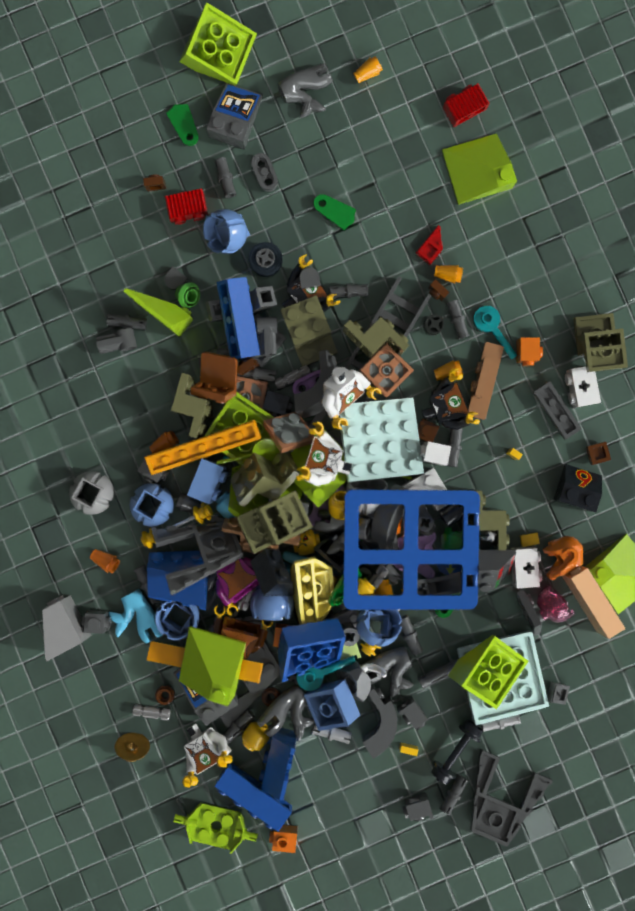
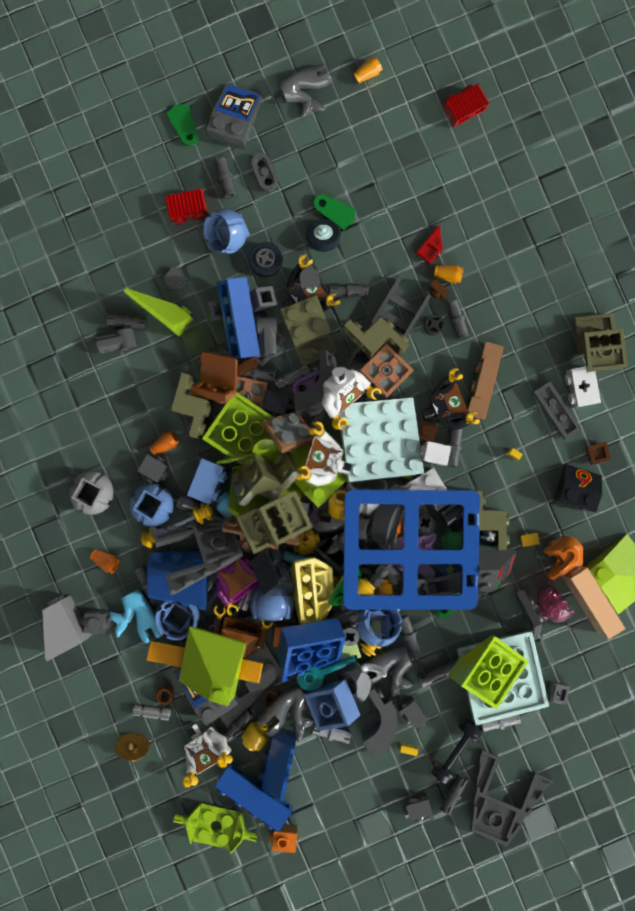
reddish brown plate [143,174,166,192] -> none
light orange tile [144,419,262,475] -> none
bright green cone [175,282,200,308] -> none
lime slope [179,2,257,86] -> none
light orange cone [434,360,463,381] -> none
lime slope [442,133,517,205] -> none
teal piece [473,306,518,360] -> none
white brick [510,547,542,588] -> none
orange brick [517,337,543,366] -> none
none -> black wheel [306,219,341,252]

